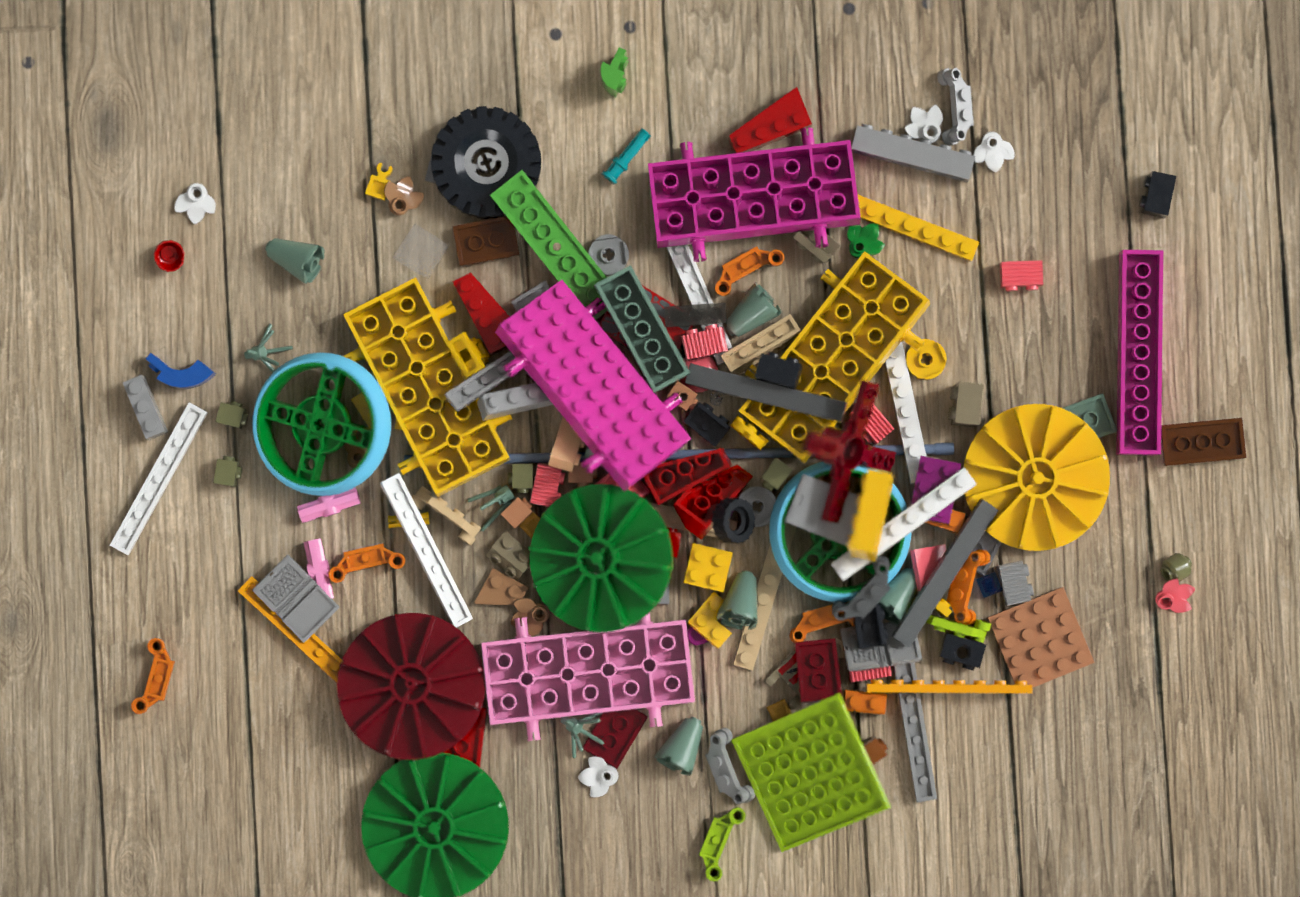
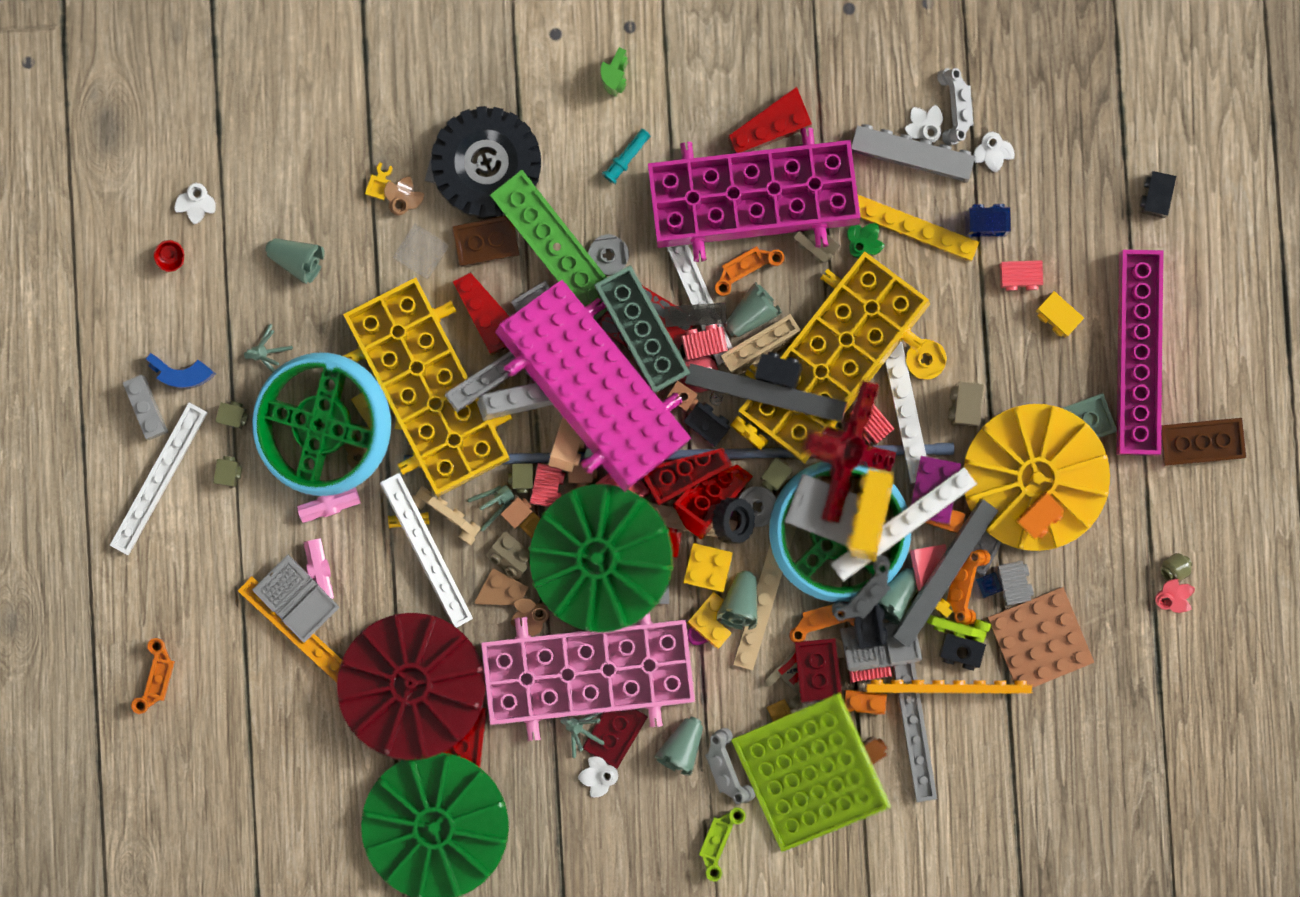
orange plate [329,543,406,583] -> none
yellow tile [447,332,490,378] -> none
none -> clear blue brick [965,204,1011,237]
none -> orange brick [1015,492,1064,539]
none -> yellow brick [1035,291,1084,338]

